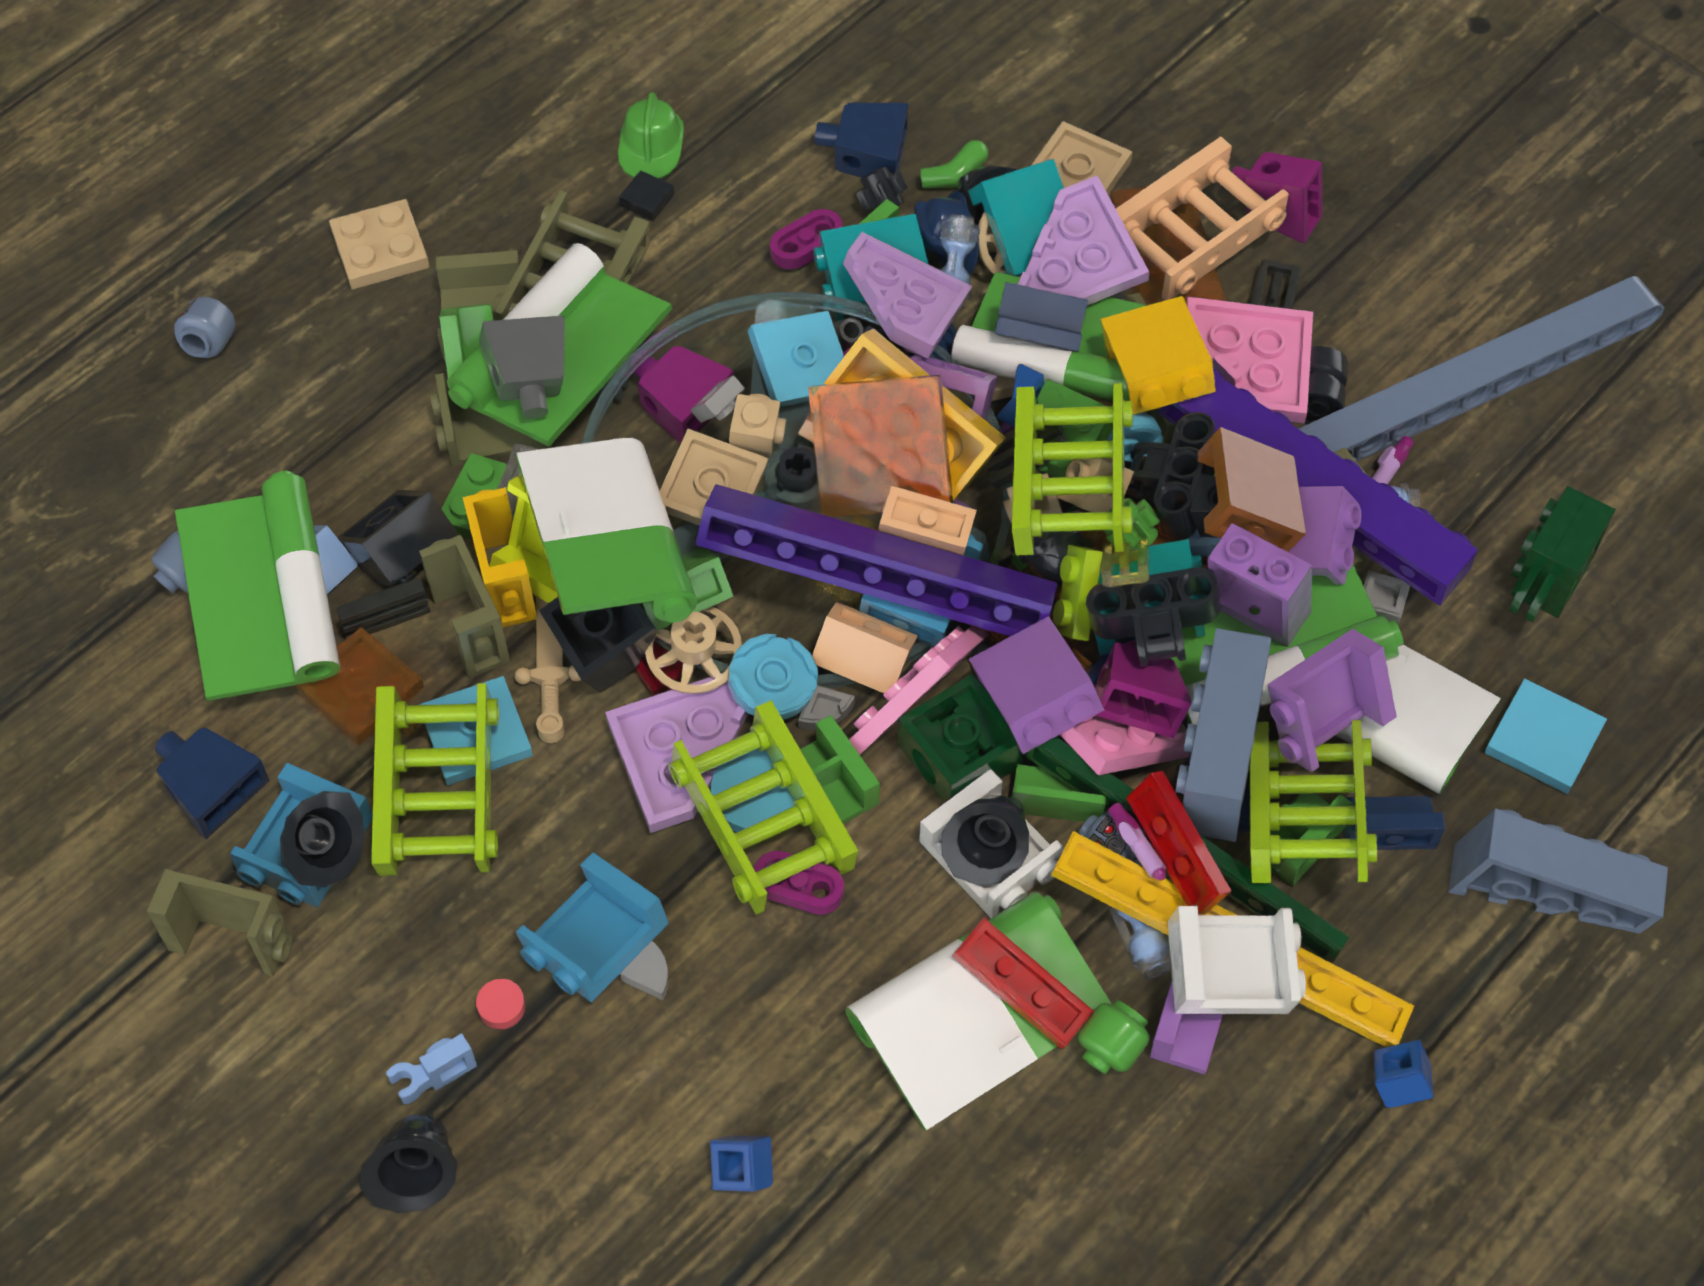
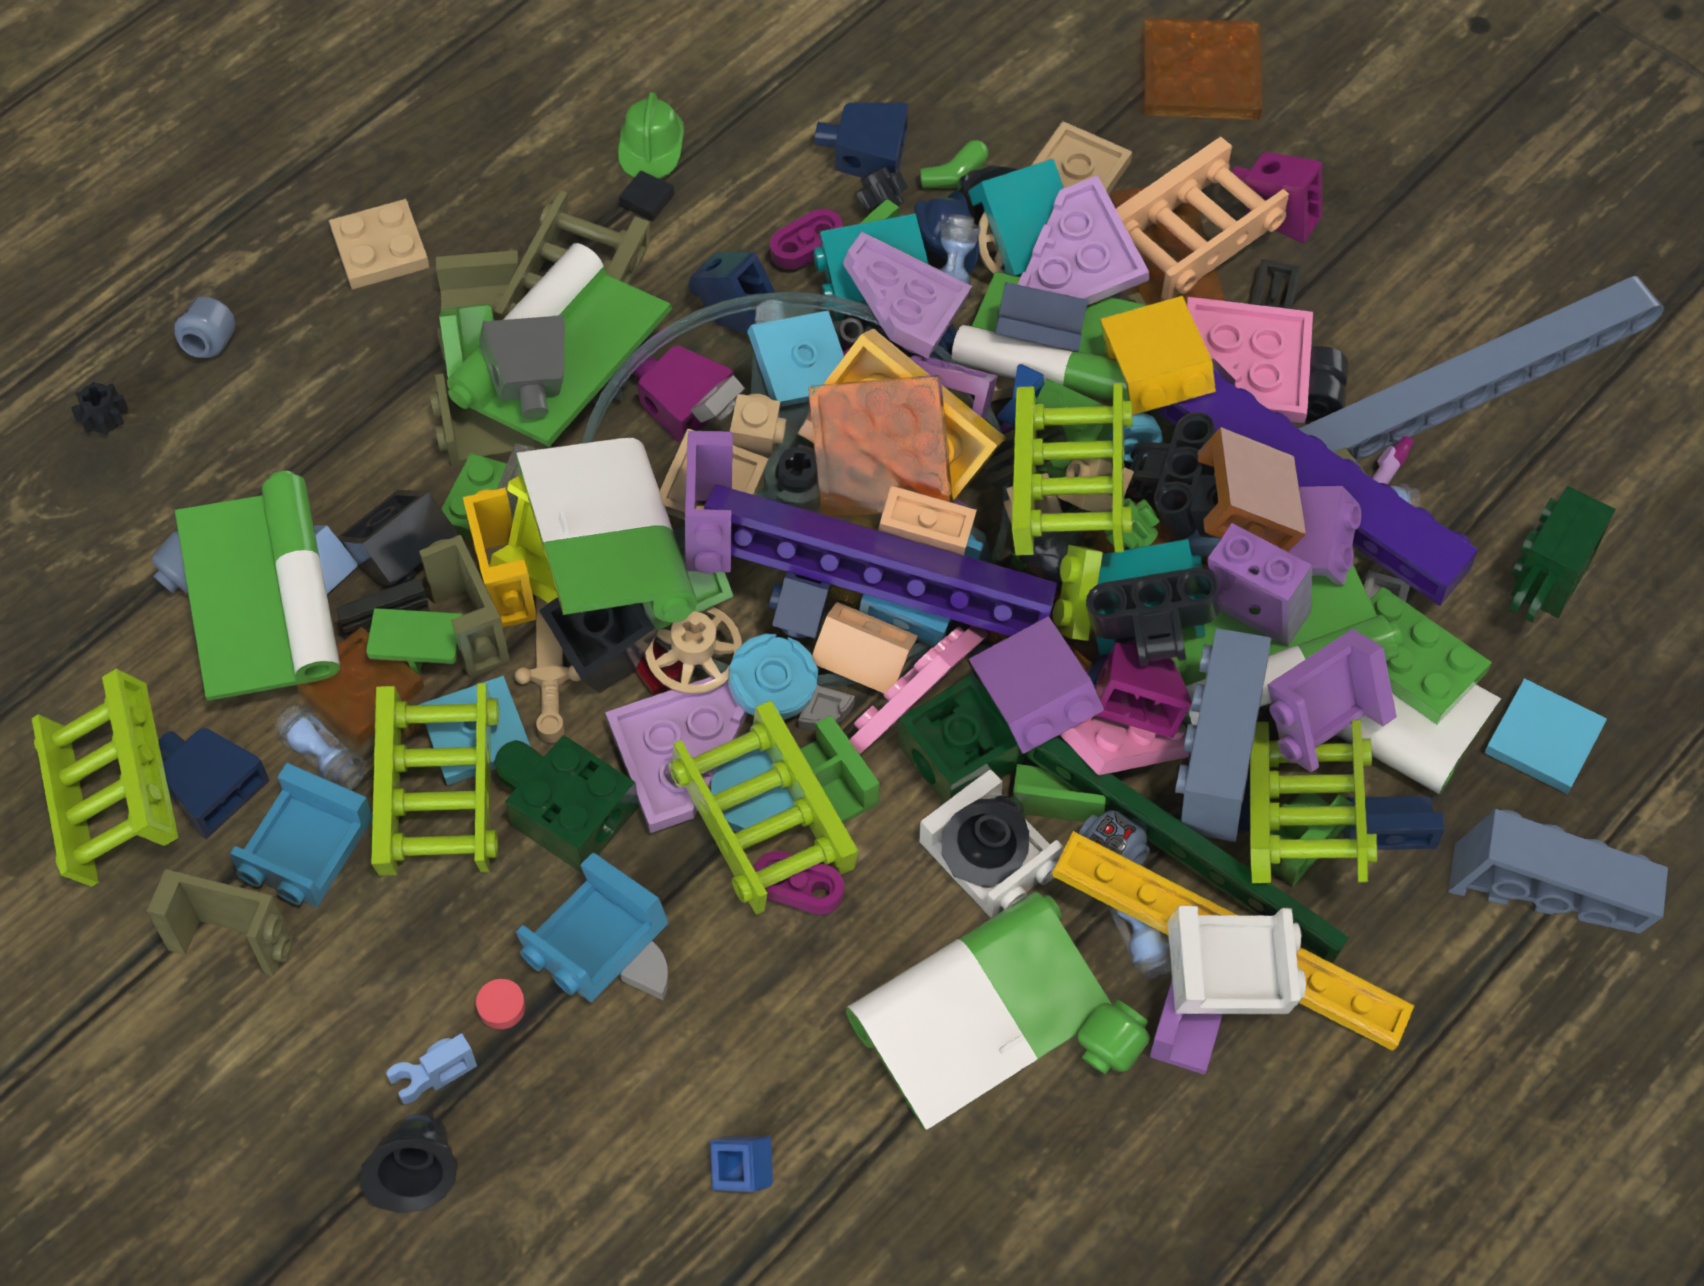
black piece [280,791,365,887] -> none
red tile [952,918,1094,1050] -> none
clear yellow tile [1101,539,1150,588] -> none
lavender piece [1108,803,1166,881] -> none
red tile [1126,770,1231,915] -> none
blue slope [1374,1040,1434,1108] -> none
none -> lime fence [32,669,179,887]
none -> black gear [71,382,128,435]
none -> clear piece [275,705,365,790]
none -> bright green panel [366,608,463,676]
none -> dark green brick [495,735,639,874]
none -> medium lavender panel [685,431,733,574]
none -> dark blue torso [689,252,786,336]
none -> dark blue brick [769,572,832,638]
none -> clear orange plate [1144,18,1262,120]
none -> bright green plate [1370,587,1492,725]

